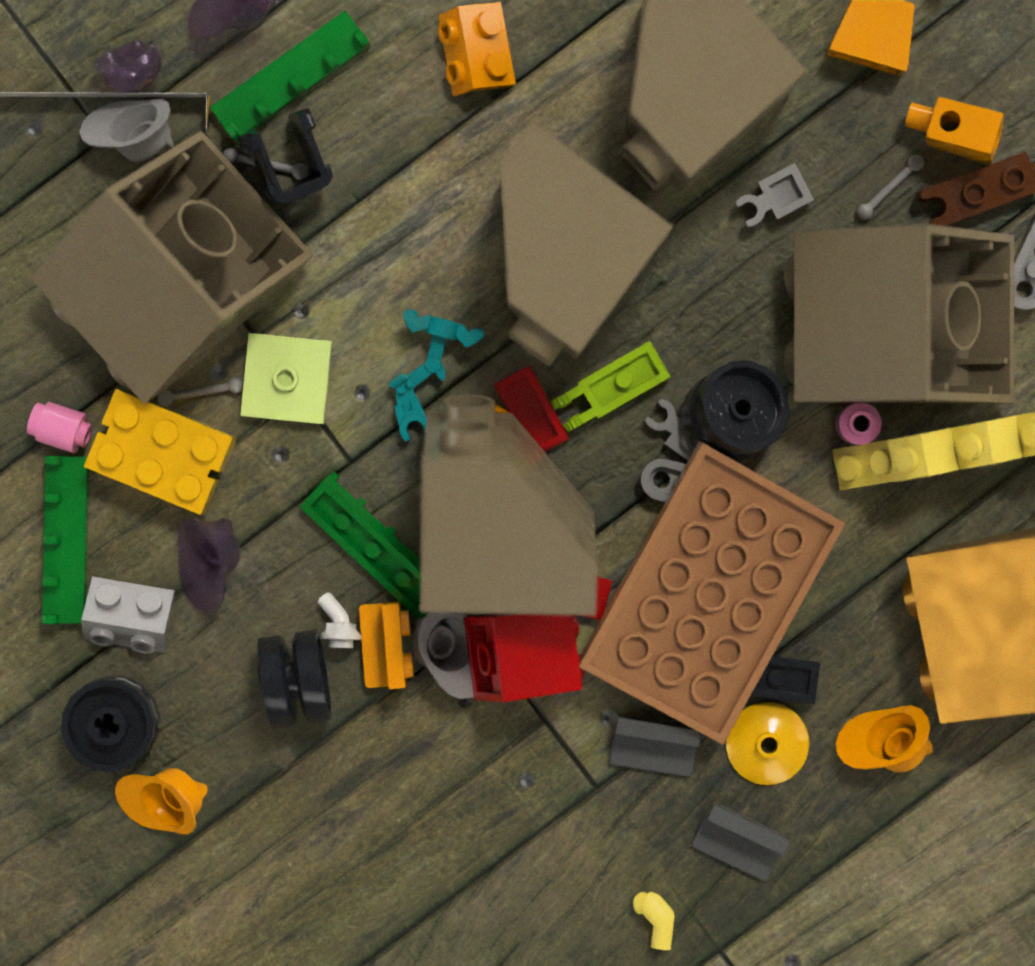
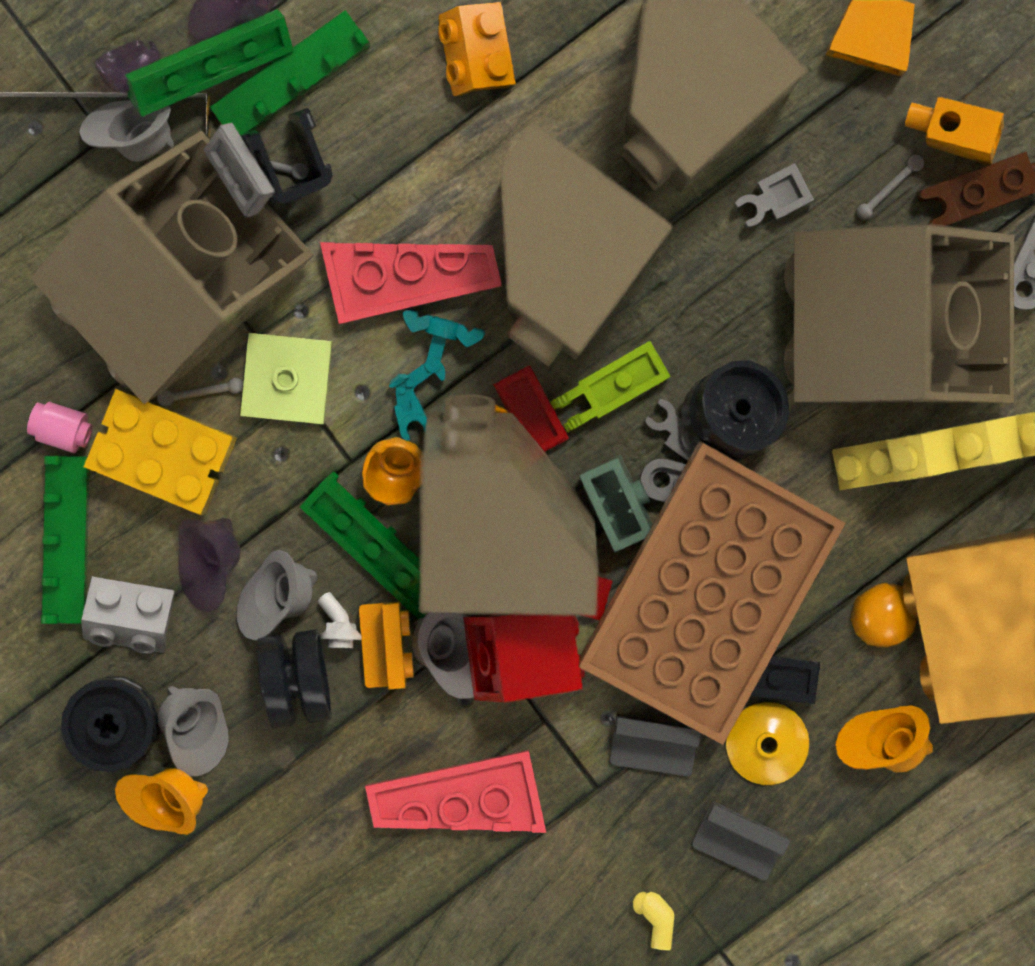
bright pink brick [835,402,882,445] -> none
none -> green hinge [125,9,294,117]
none -> light grey piece [157,686,229,776]
none -> light grey plate [203,123,275,218]
none -> light grey piece [237,550,318,640]
none -> coral wing [320,242,502,325]
none -> light orange hair [362,437,423,505]
none -> coral wing [365,750,546,833]
none -> sand green brick [579,454,653,552]
none -> light orange hair [850,583,918,648]

